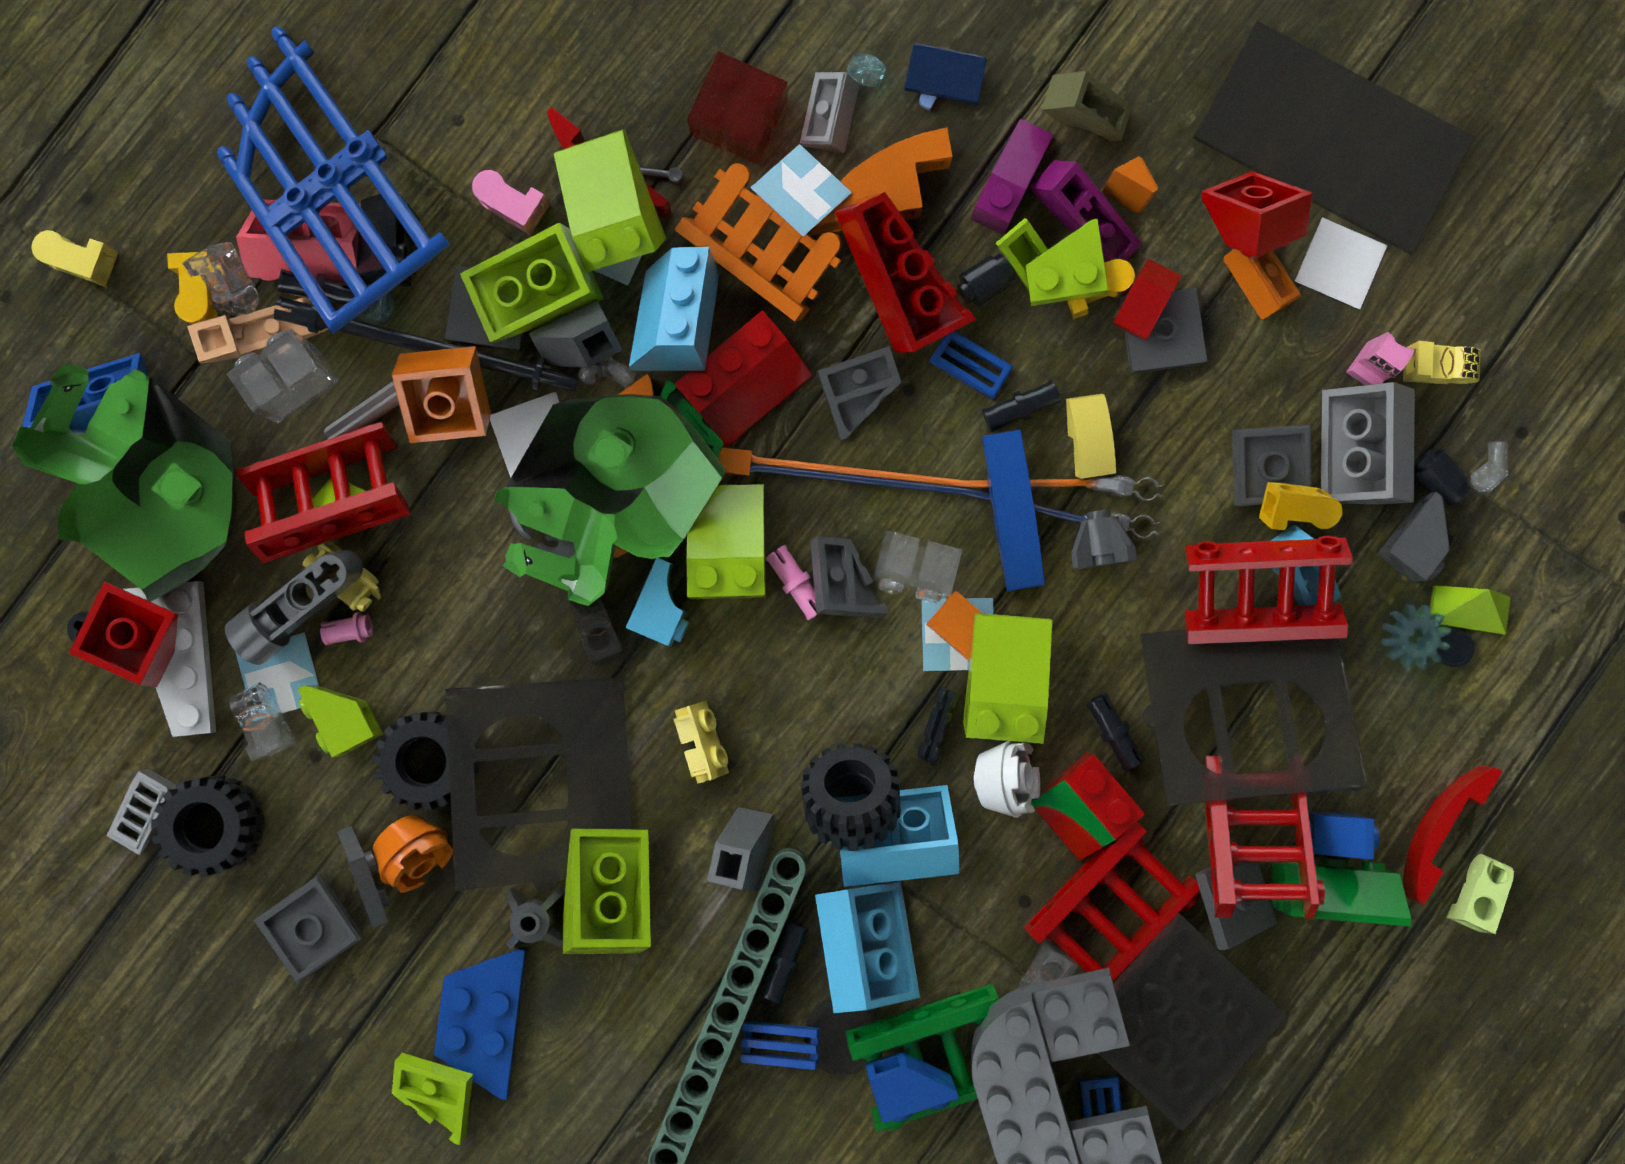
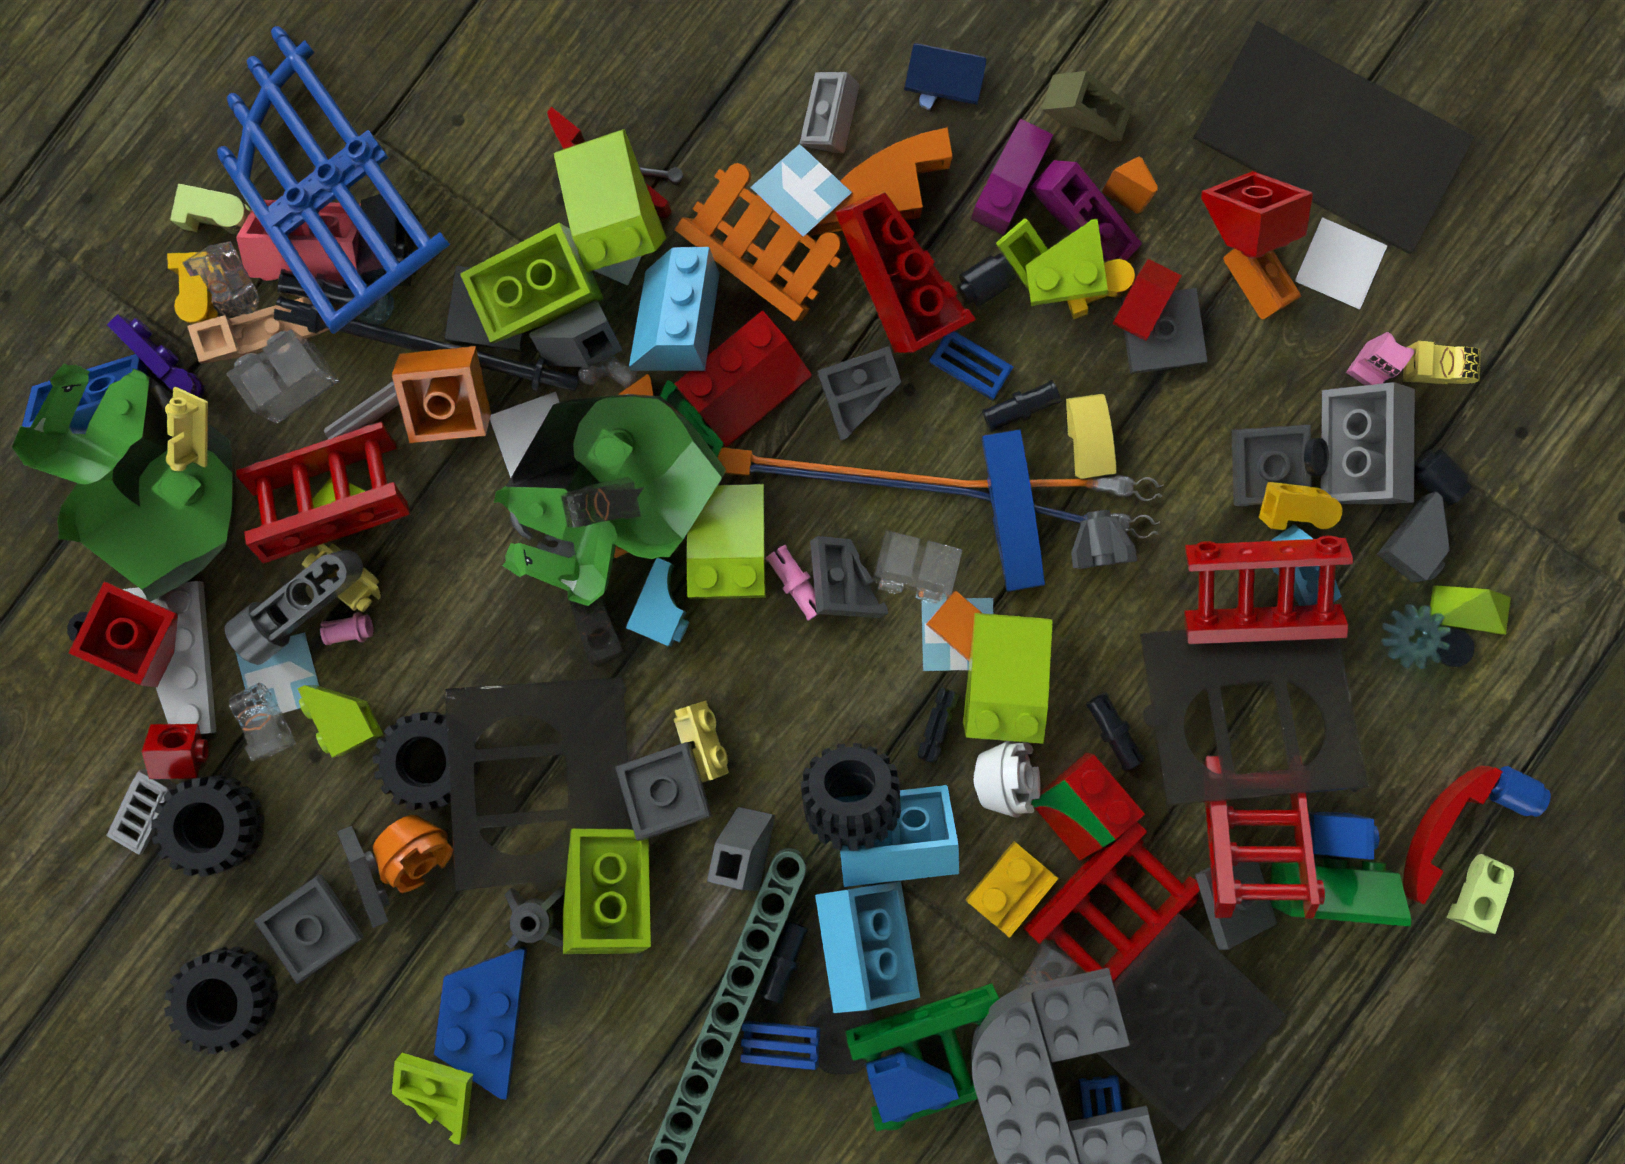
light yellow leg [31,230,119,287] -> none
bright pink leg [472,170,550,236] -> none
clear red piece [687,51,788,164] -> none
clear light blue tile [847,53,887,87] -> none
clear arm [1470,441,1508,492] -> none
none -> dark purple hinge [107,314,205,398]
none -> red brick [141,724,209,779]
none -> black tyre [164,947,278,1054]
none -> light yellow hinge [165,387,208,471]
none -> yellowish green leg [170,183,252,235]
none -> clear smoke leg [560,477,641,527]
none -> dark grey plate [615,742,712,841]
none -> yellow plate [965,841,1059,938]
none -> black piece [1304,438,1329,476]
none -> blue brick [1489,766,1551,817]

